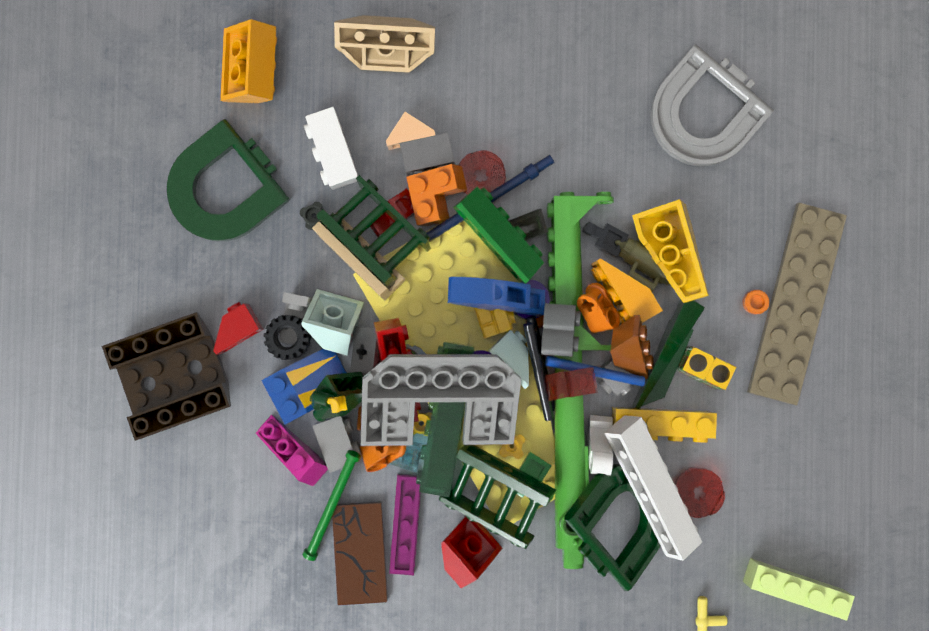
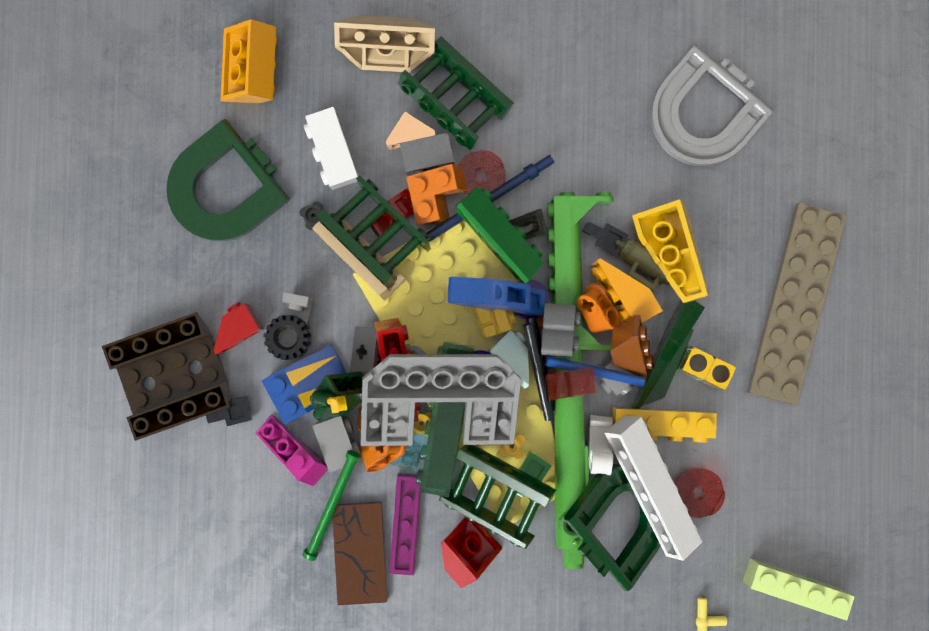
light aqua slope [302,289,364,355] -> none
orange tile [743,290,769,314] -> none
none -> black plate [206,396,253,426]
none -> dark green fence [398,36,514,150]

